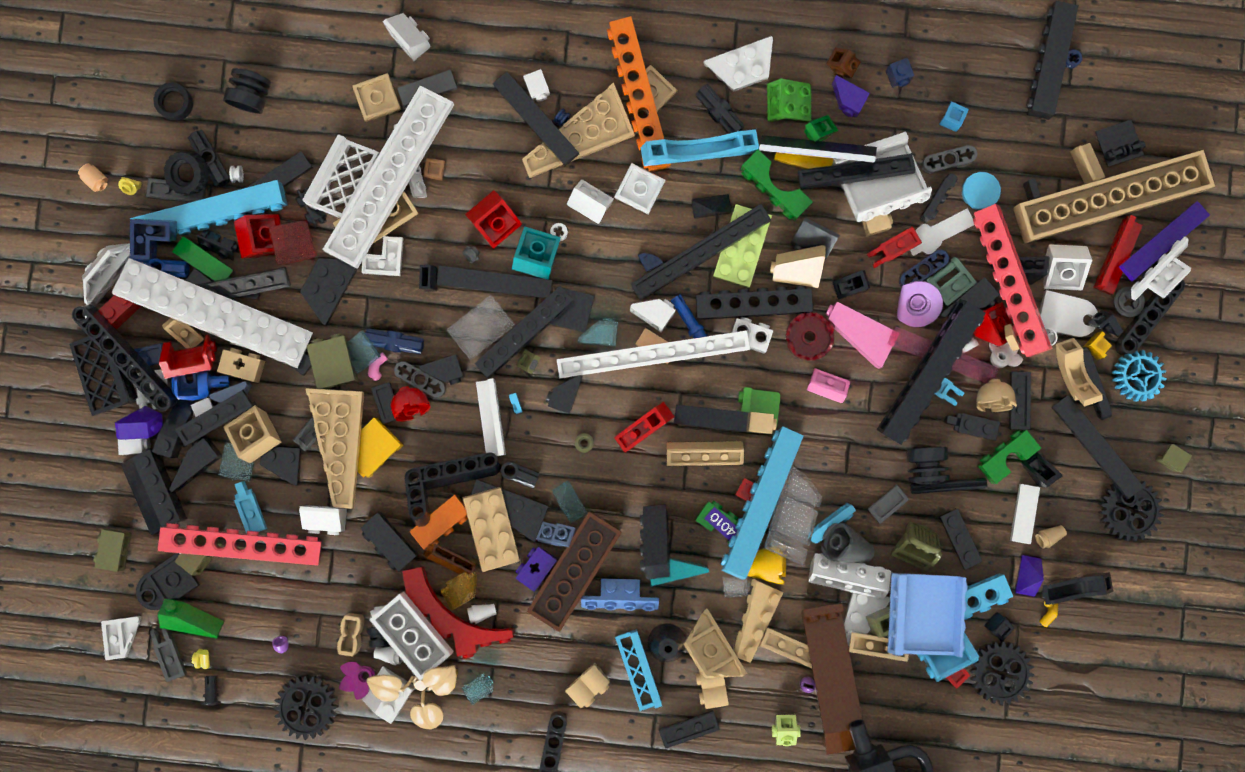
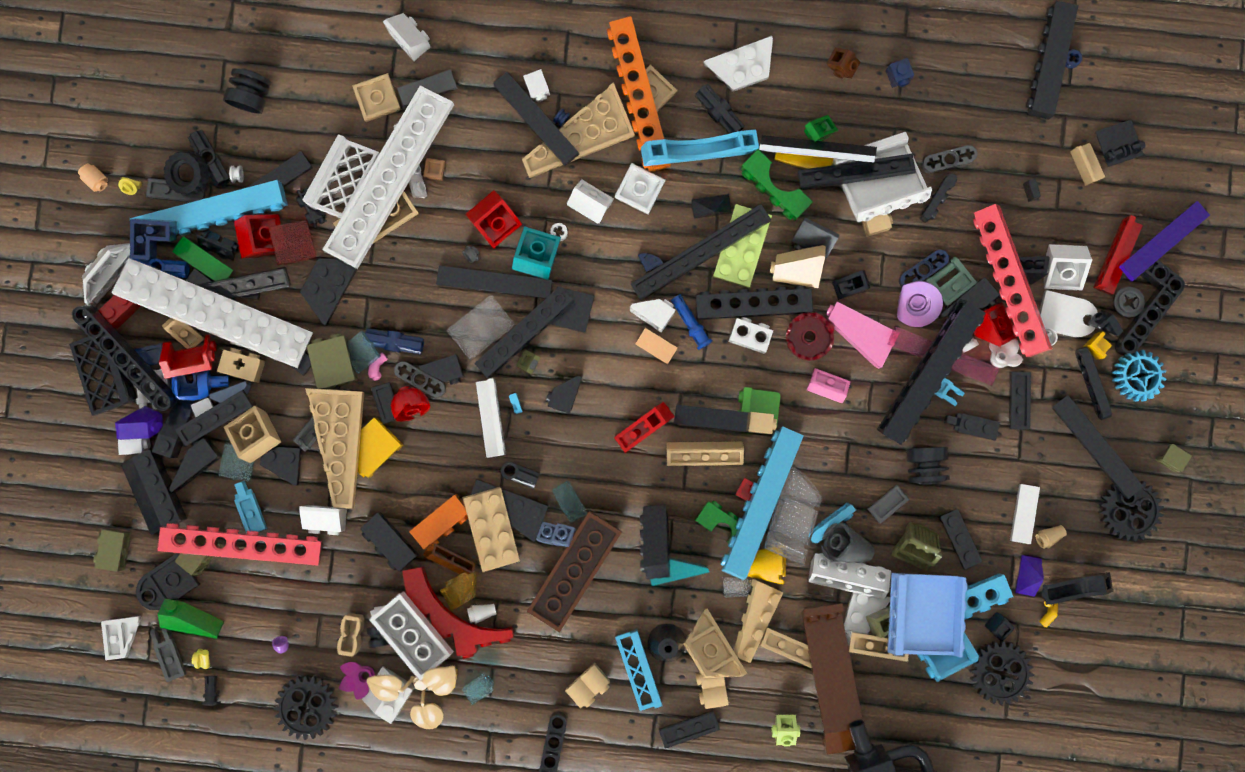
black tyre [153,82,193,121] -> none
white plate [362,236,404,276] -> none
white cone [374,646,403,665] -> none
black beam [405,452,501,527] -> none
black piece [419,265,438,292] -> none
dark purple brick [516,545,558,592] -> none
white plate [557,331,750,378] -> none
olive plate [575,433,594,453] -> none
clear light blue slope [578,318,618,347] -> none
medium blue bracket [581,579,659,611] -> none
dark purple sticker [704,507,738,541] -> none
bright green bracket [767,78,811,122] -> none
medium lavender hinge [800,677,815,693] -> none
dark purple slope [832,75,870,118] -> none
red hinge [866,227,922,268] -> none
white sticker [910,208,974,256] -> none
black axle [910,478,987,494] -> none
dark azure panel [939,101,969,132] -> none
red plate [946,668,971,689] -> none
medium azure tile [961,172,1001,210] -> none
tan cylinder [976,379,1017,412] -> none
green arch [977,429,1041,484] -> none
tan tile [1004,324,1020,351] -> none
tan brick [1013,150,1215,244] -> none
black slope [1022,452,1062,488] -> none
tan arch [1056,338,1103,406] -> none
white bracket [1131,237,1191,300] -> none

